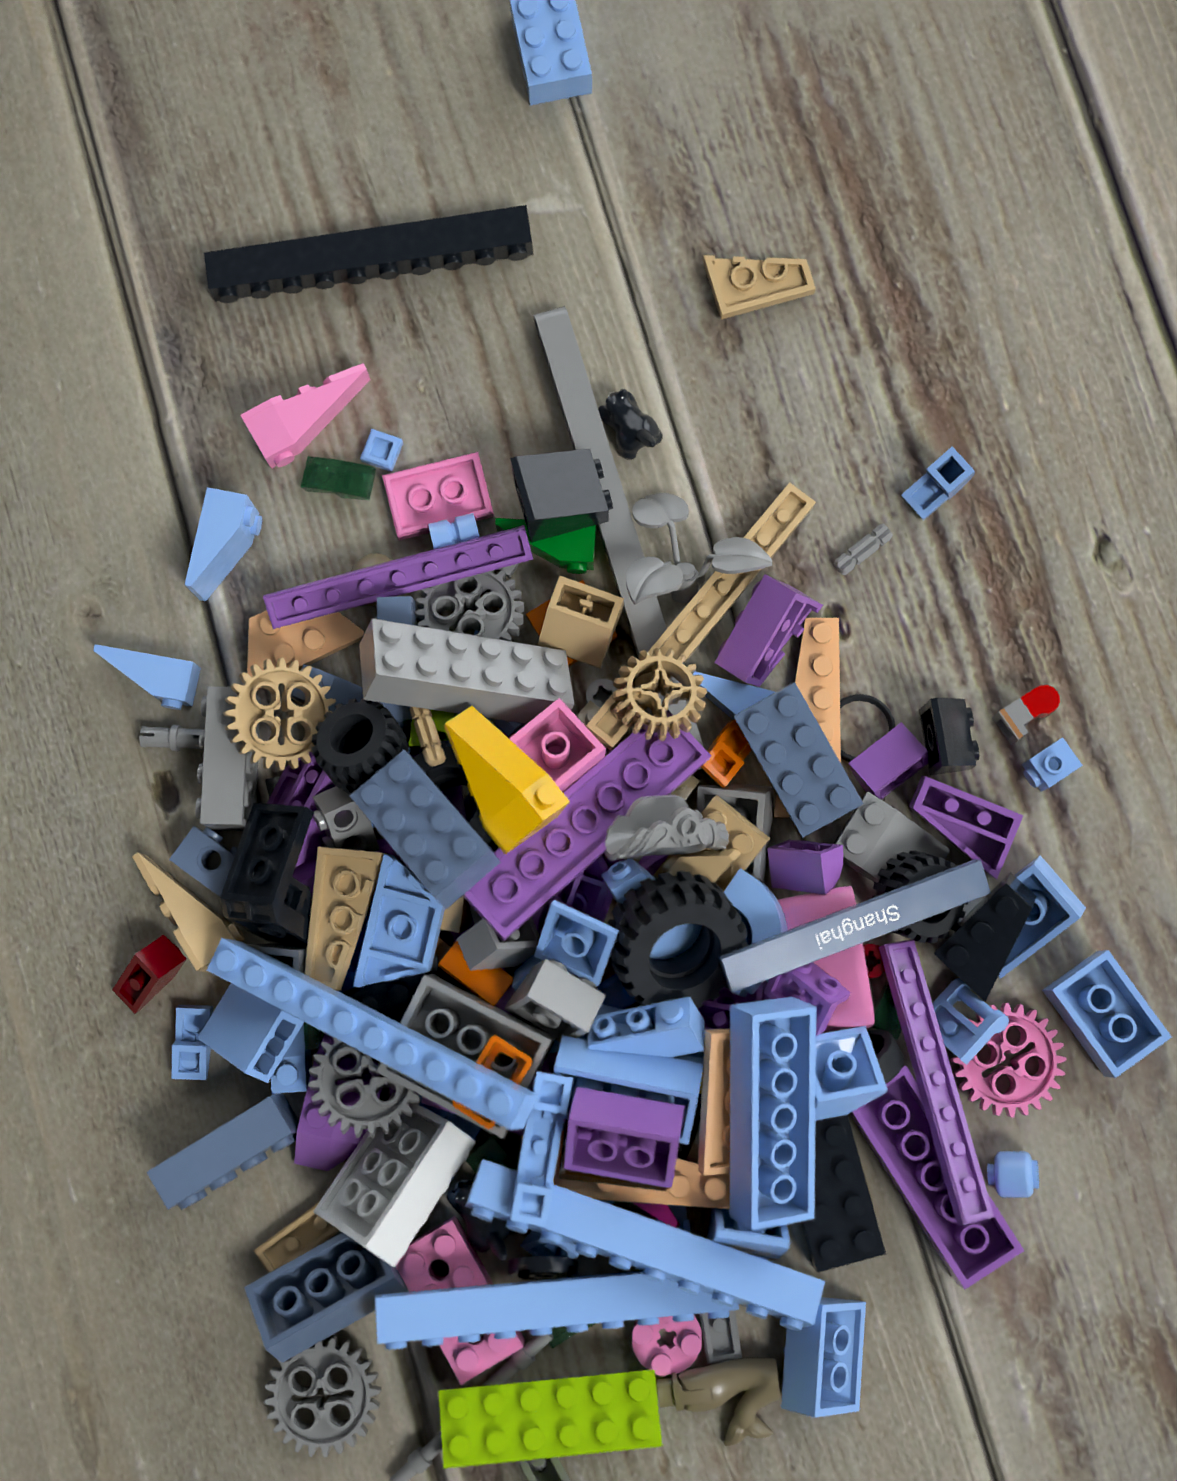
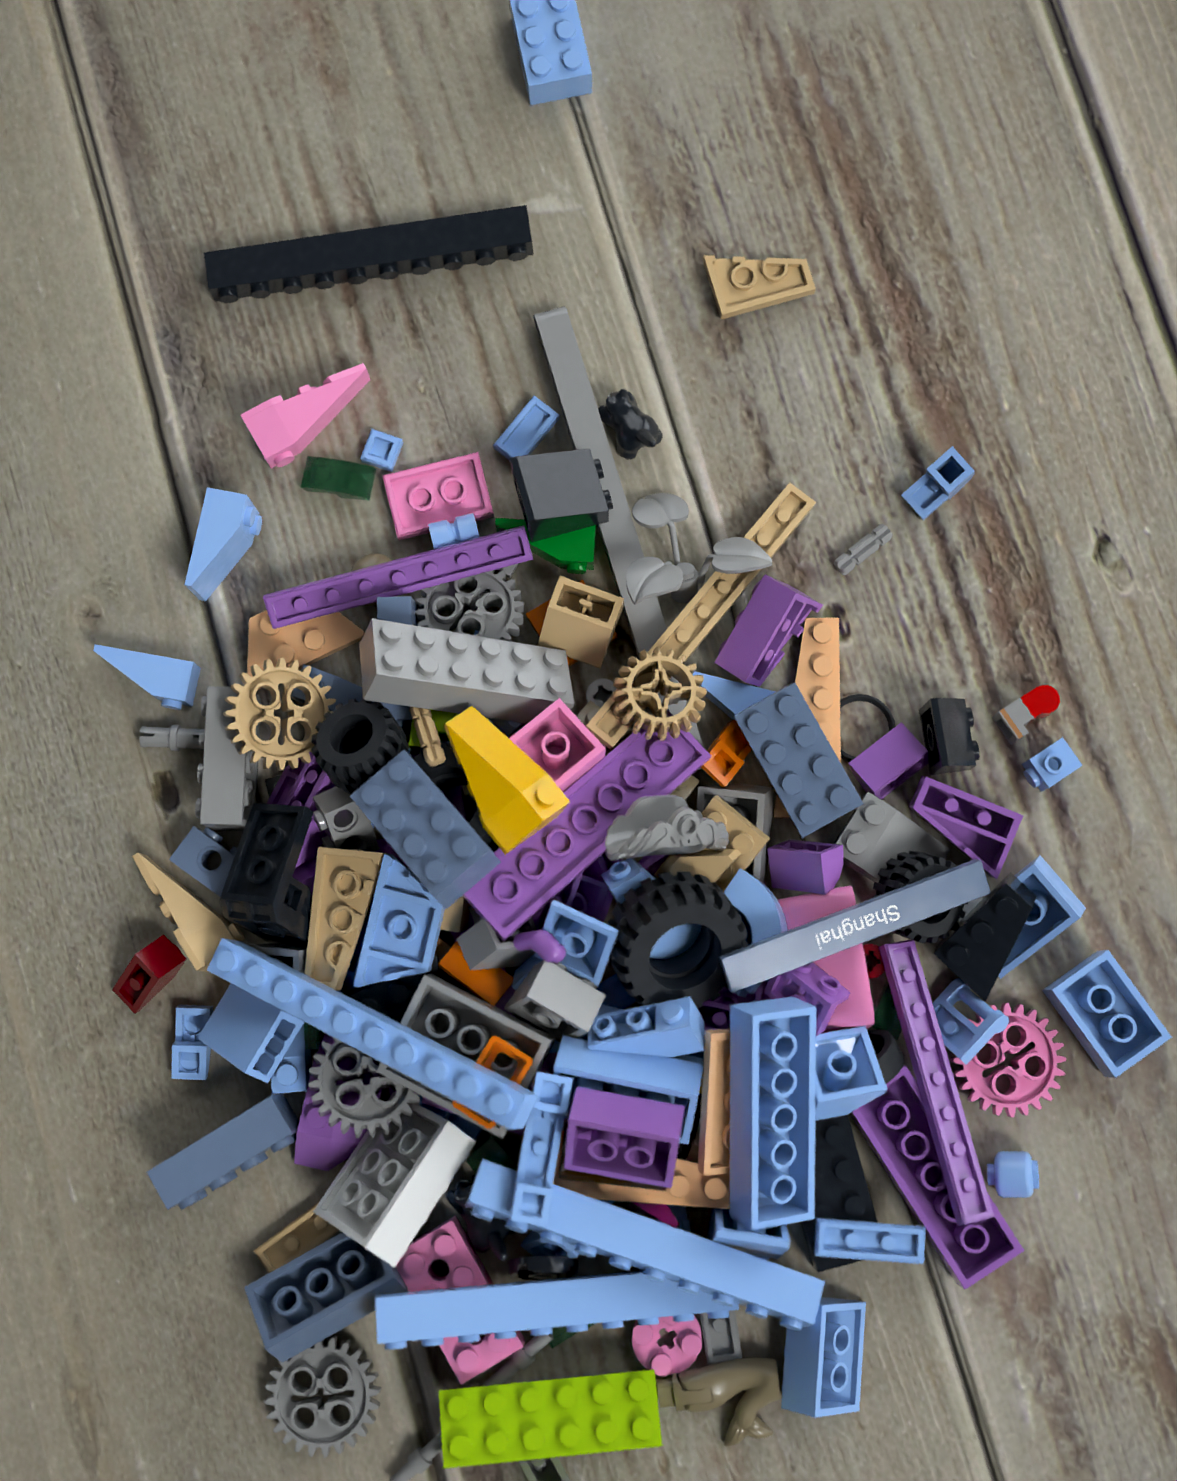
none -> light blue tile [493,396,560,460]
none -> medium lavender arm [514,930,566,963]
none -> light blue tile [814,1218,925,1264]

